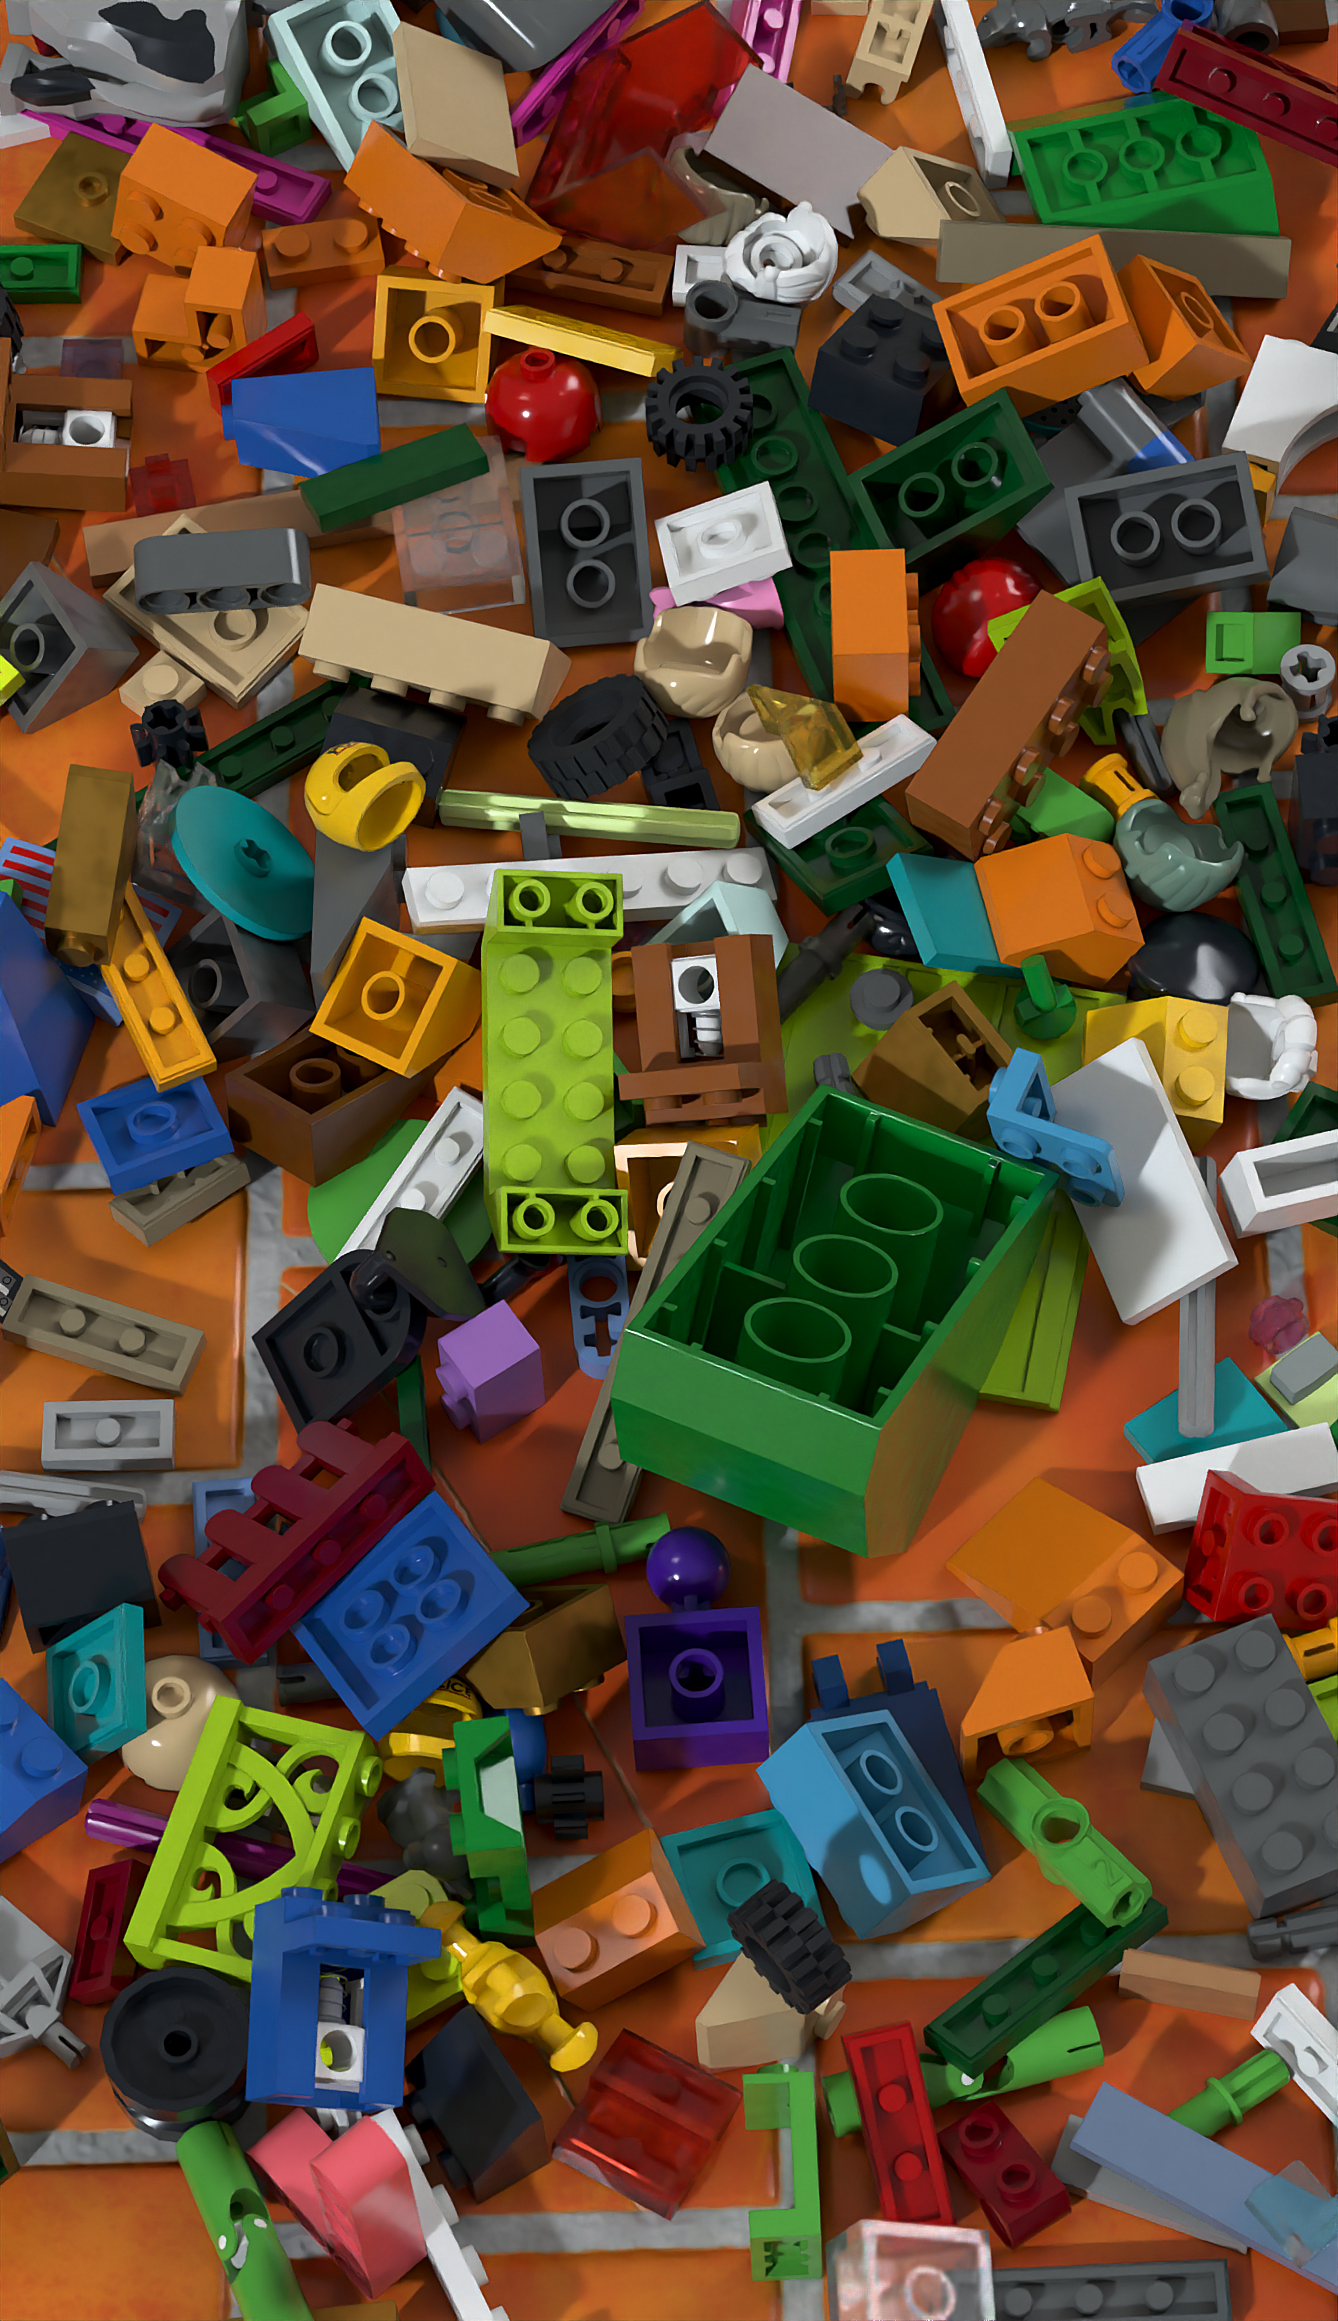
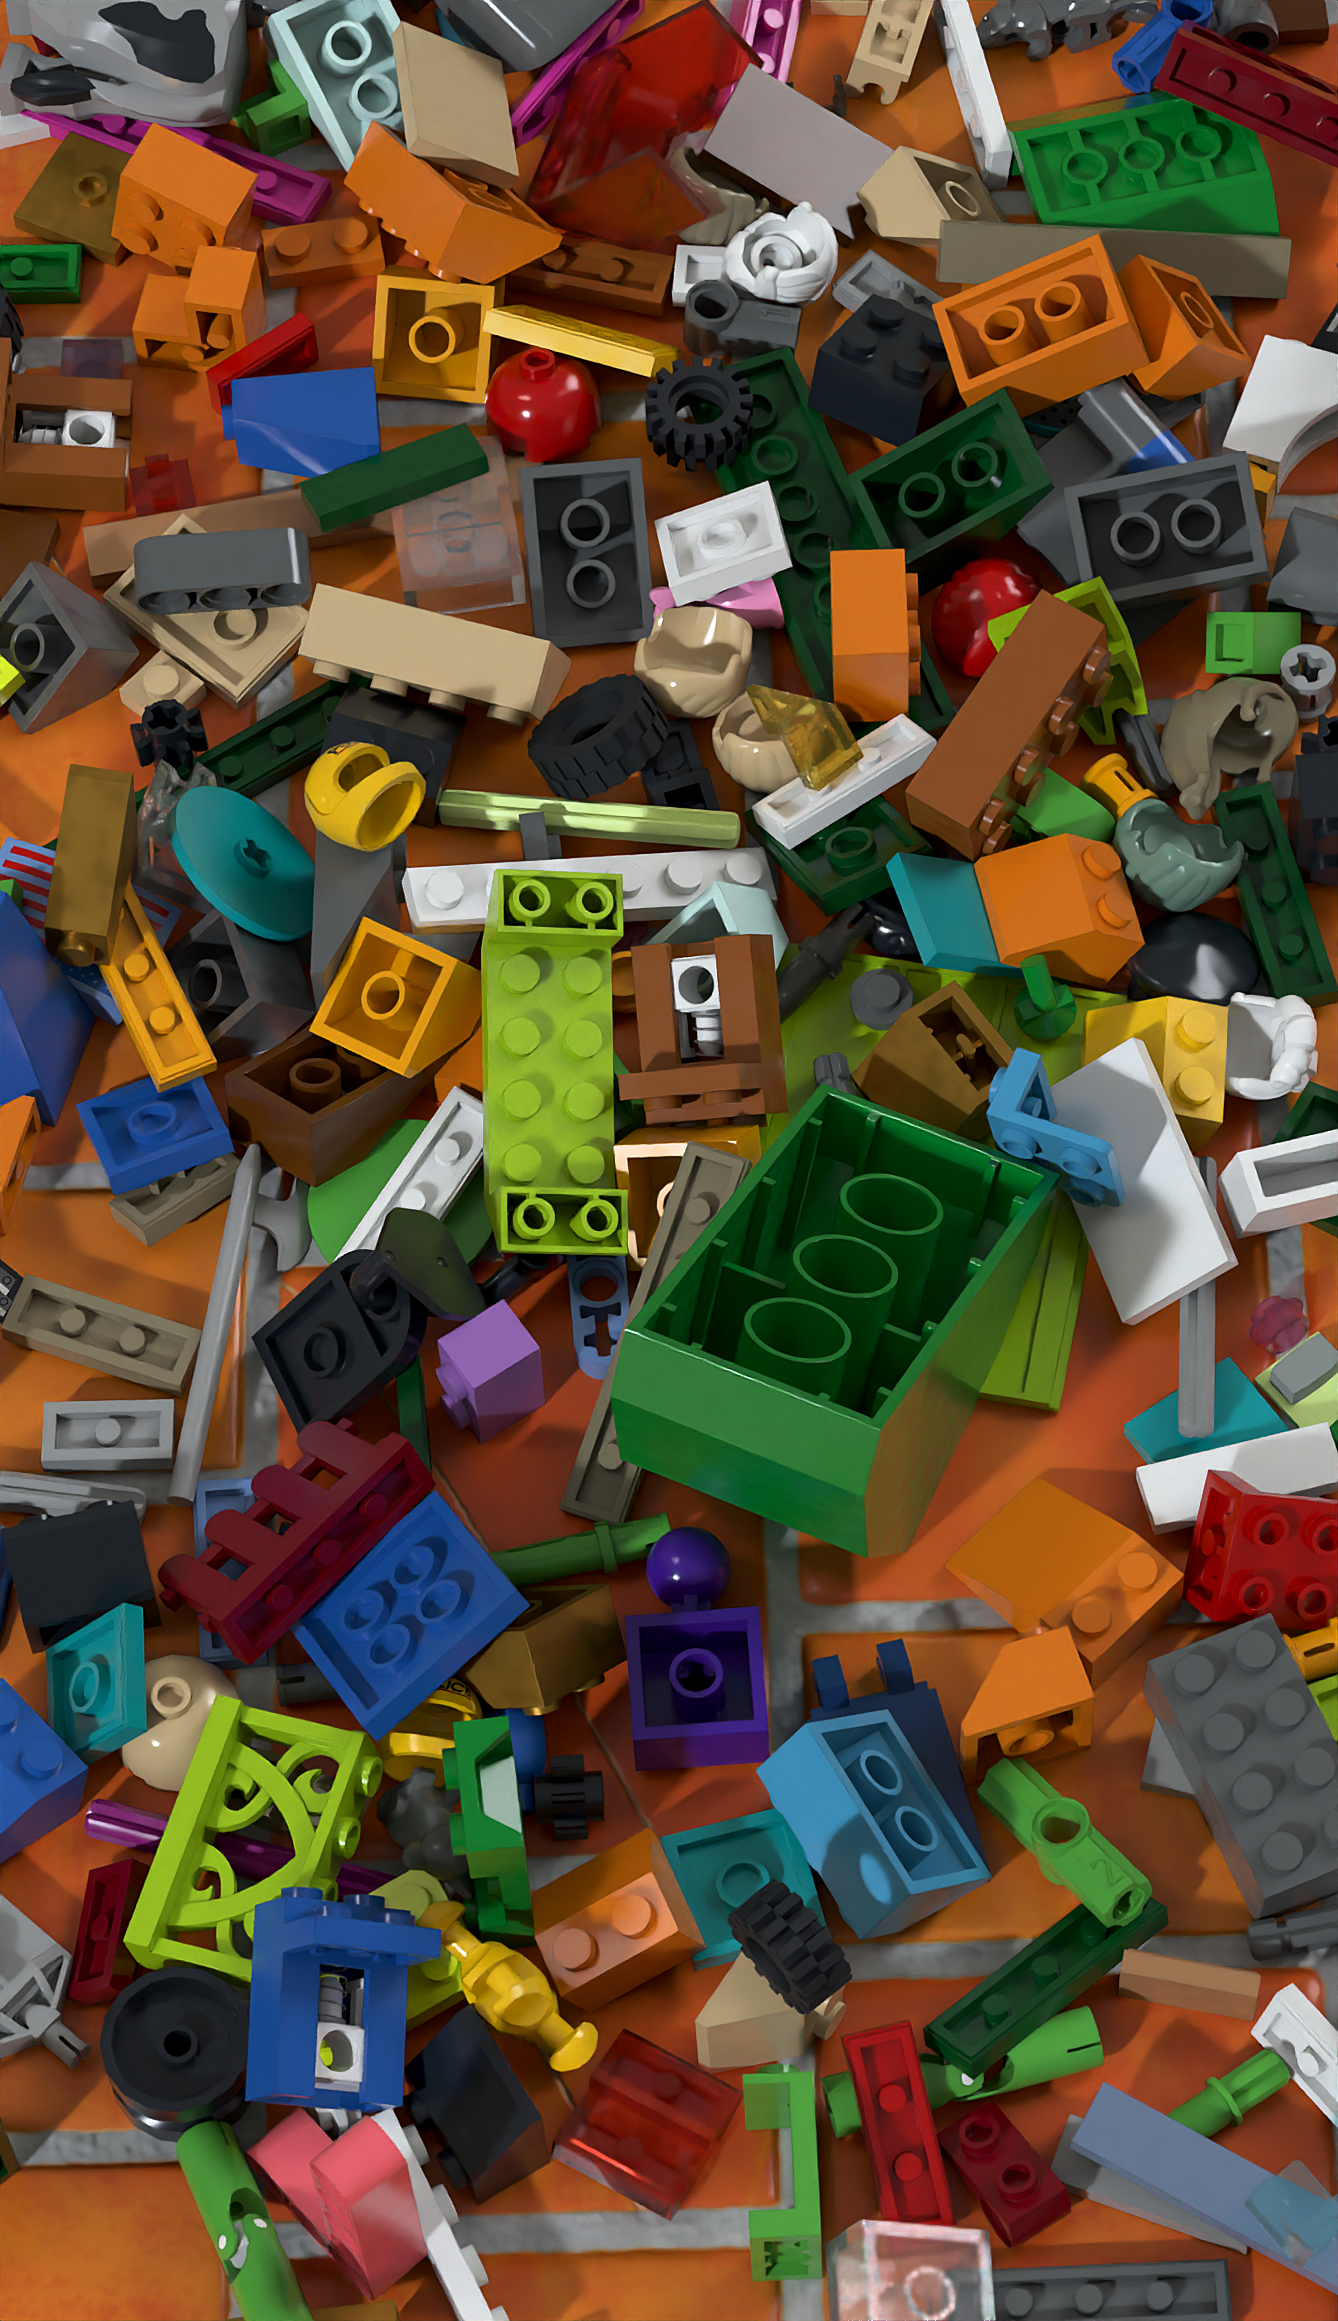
none -> light grey piece [167,1144,313,1507]

